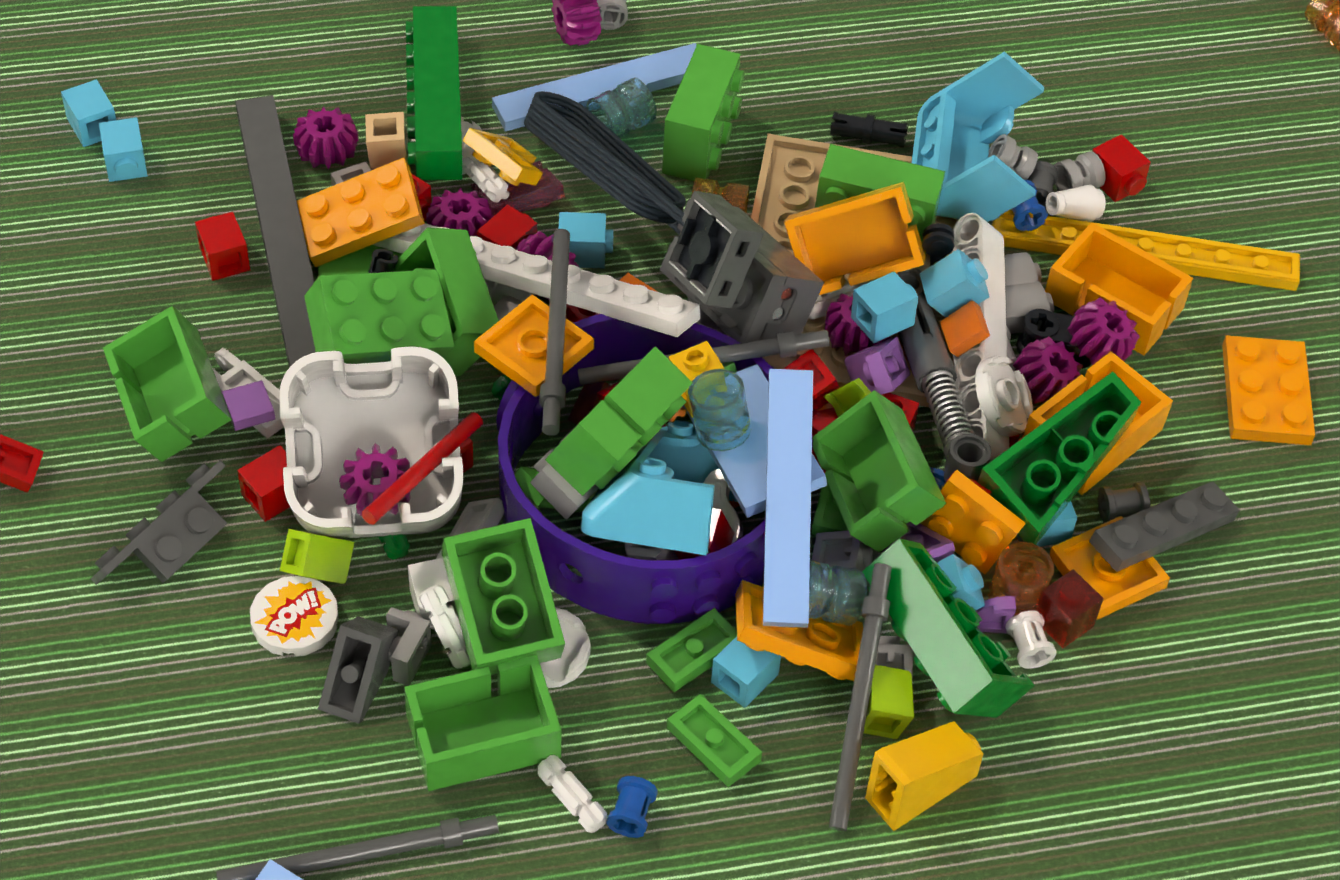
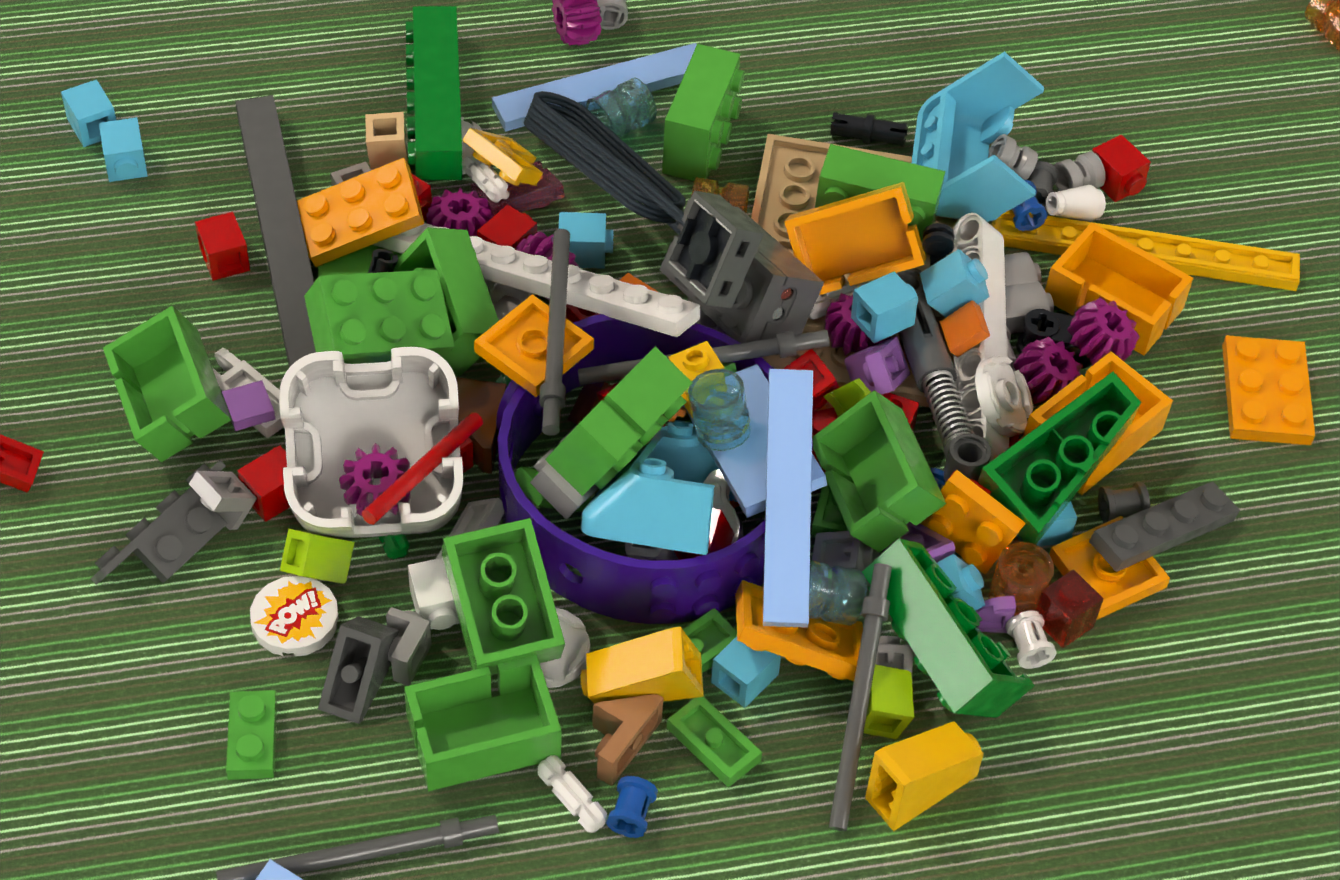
magenta gear [293,105,359,170] -> none
white axle [419,585,470,669] -> none
none -> light grey bracket [189,471,257,530]
none -> bright green plate [226,690,277,780]
none -> reddish brown slope [457,377,506,474]
none -> yellow slope [581,627,704,704]
none -> medium nougat slope [592,694,663,786]

